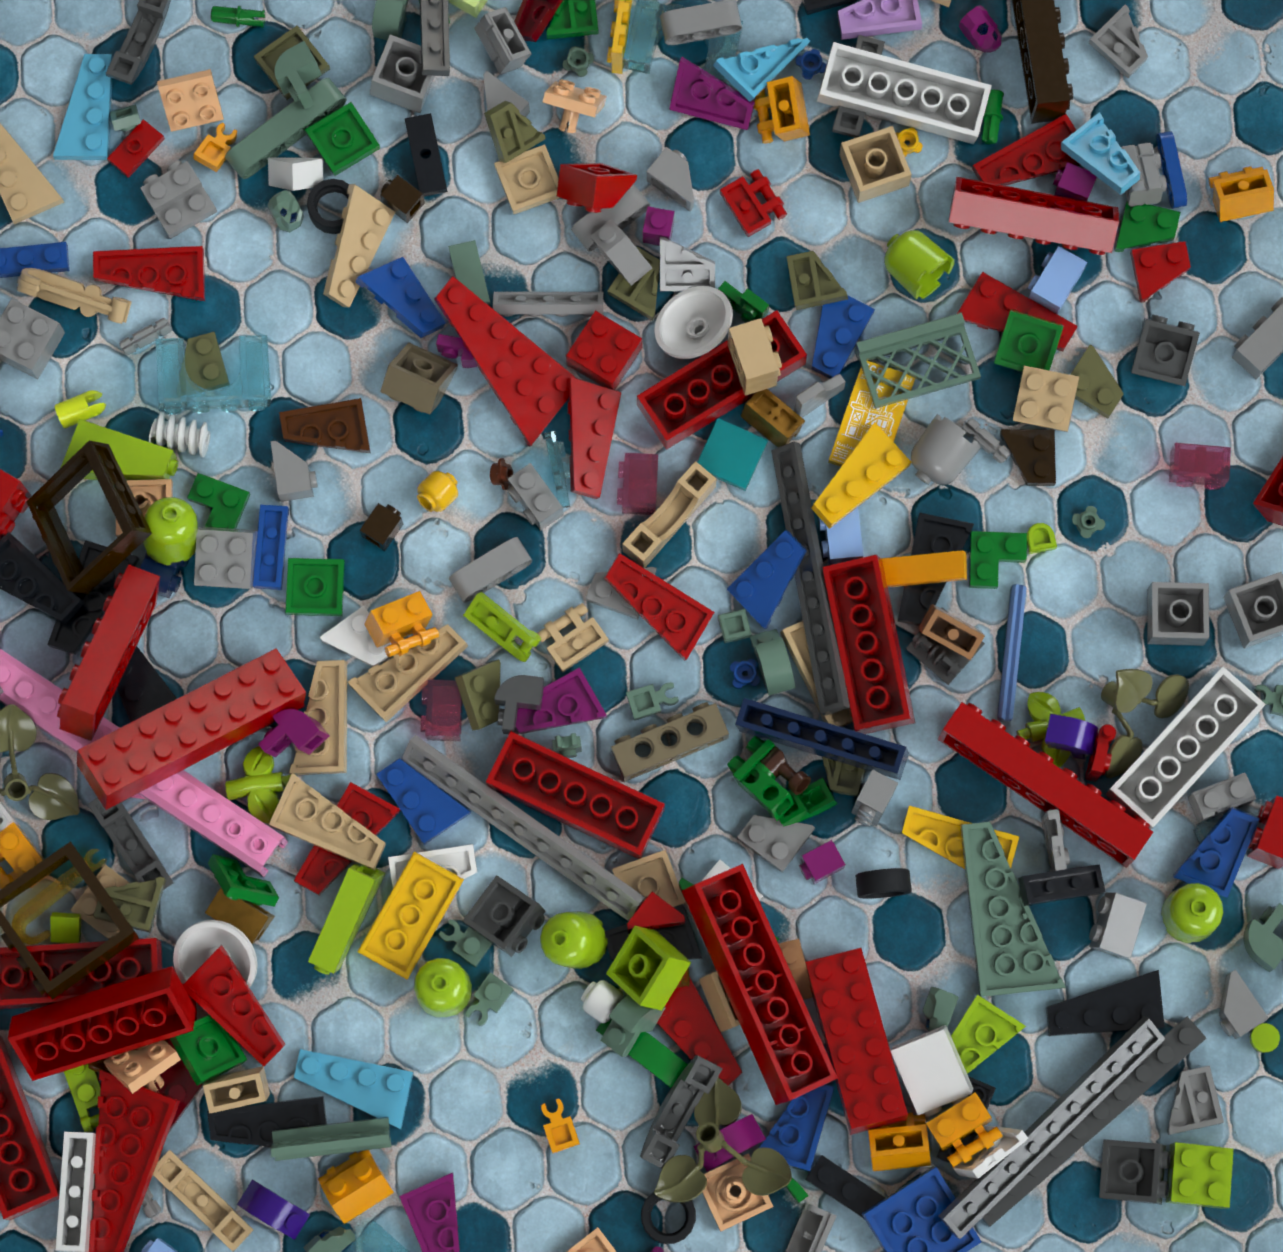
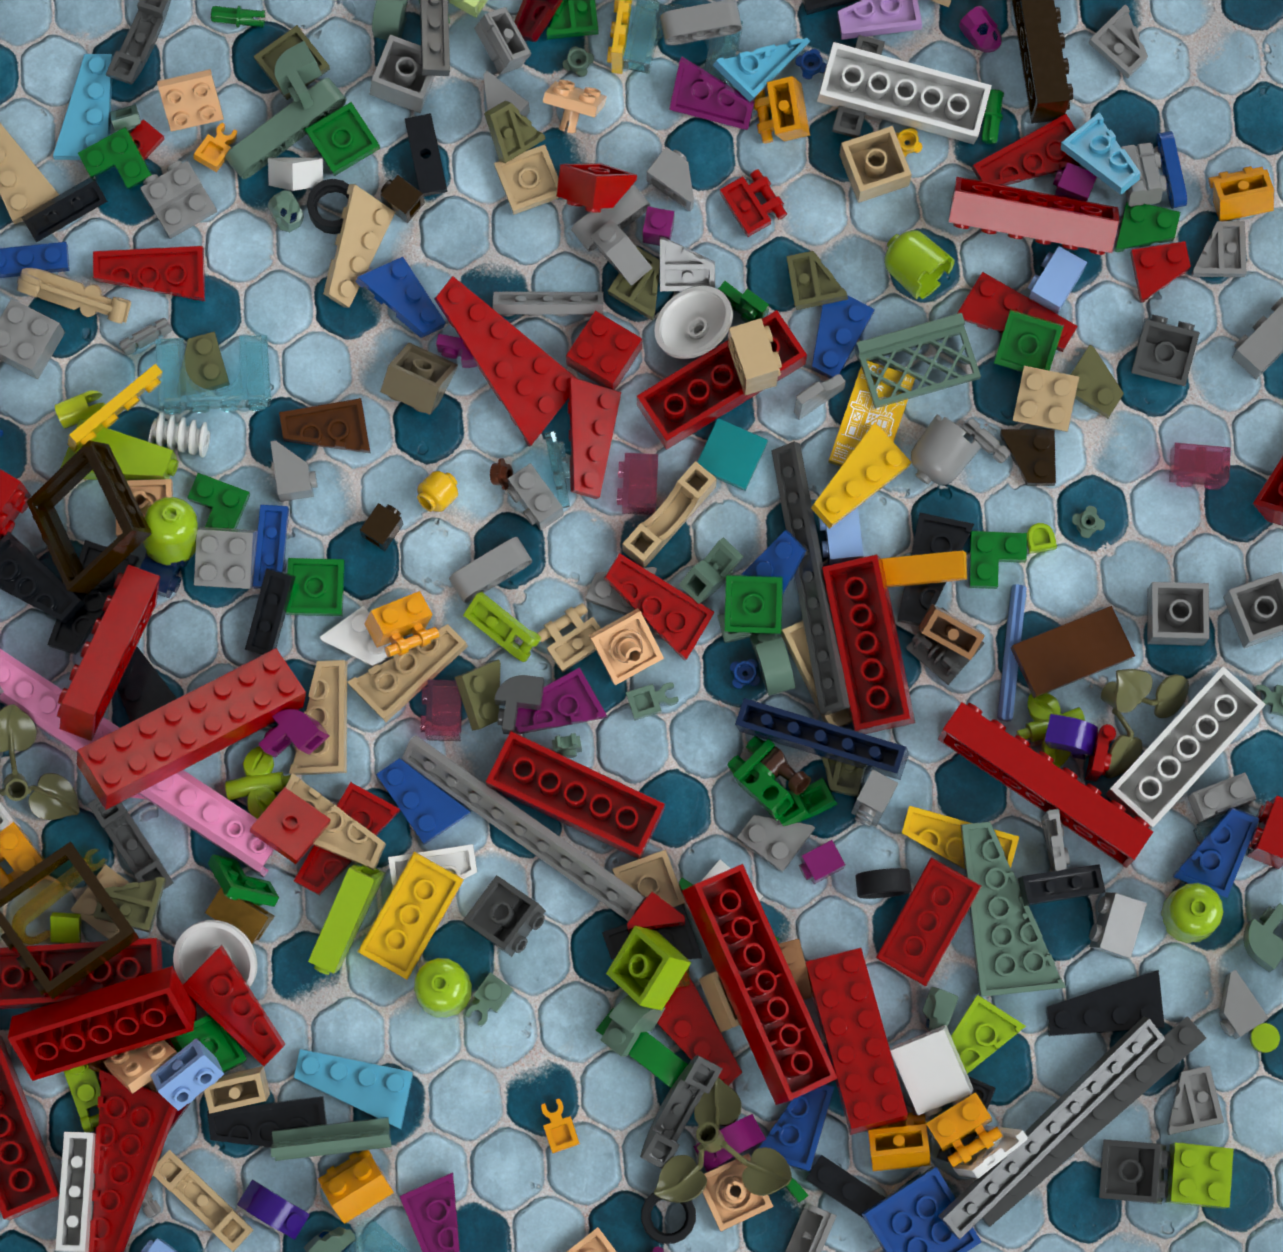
sand green plate [439,919,493,967] -> none
sand green brick [448,240,491,307] -> none
lime cylinder [540,911,608,969] -> none
white head [581,980,624,1023] -> none
dark tan brick [611,702,729,782] -> none
pearl gold hinge [741,389,805,447] -> none
none -> black plate [21,176,108,242]
none -> yellow wing [67,364,163,453]
none -> green plate [78,127,152,189]
none -> light blue brick [151,1038,224,1111]
none -> black plate [245,568,296,655]
none -> red plate [250,787,331,864]
none -> light nougat plate [589,608,664,685]
none -> sand green brick [679,538,744,604]
none -> green plate [725,575,783,634]
none -> red tile [876,857,982,986]
none -> reddish brown tile [1010,606,1135,698]
none -> light grey wing [1192,221,1247,277]

